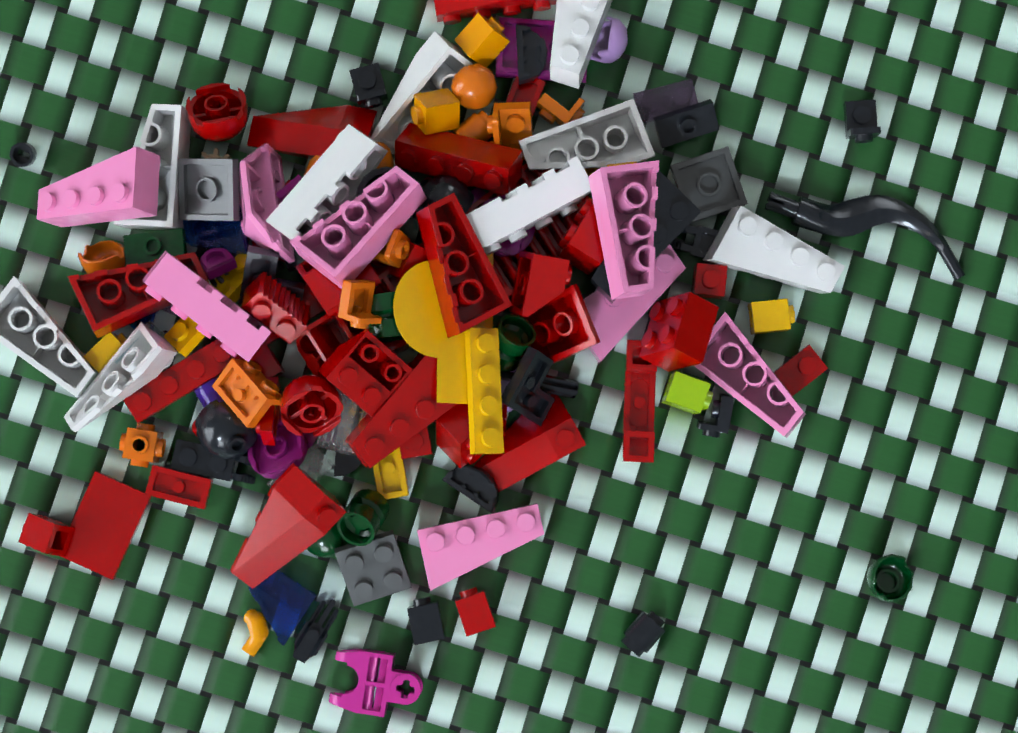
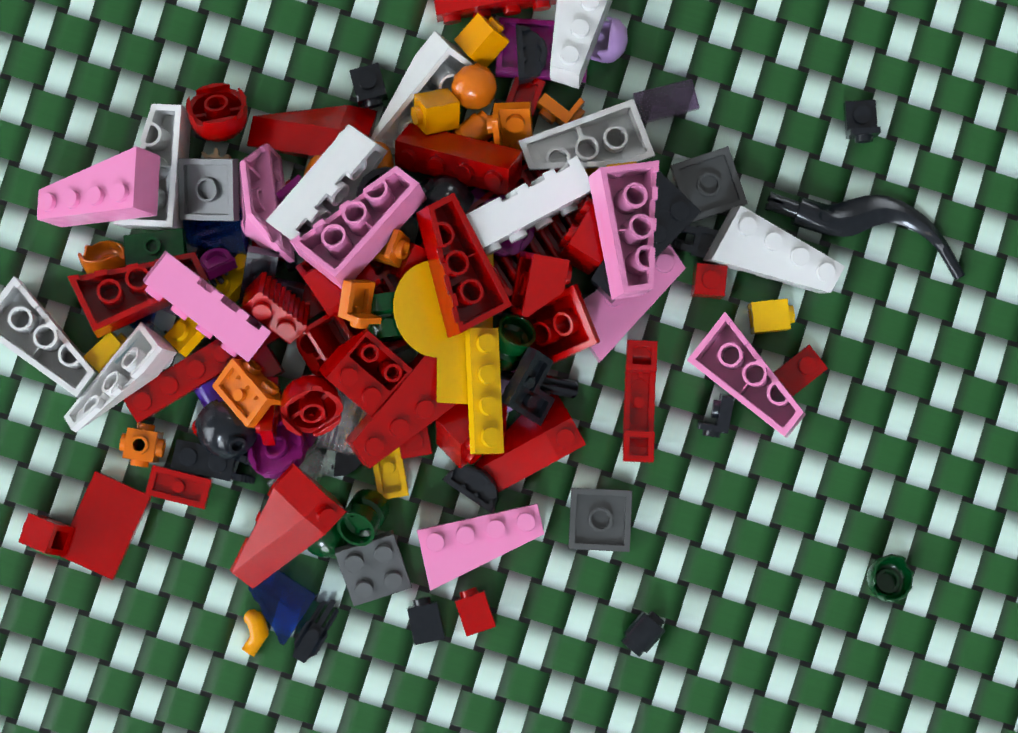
black hinge [10,142,37,167] -> none
dark pink piece [329,649,423,717] -> none
red brick [639,291,719,372] -> none
black plate [653,99,719,148] -> none
lime brick [661,371,713,415] -> none
none -> dark grey plate [568,488,633,552]

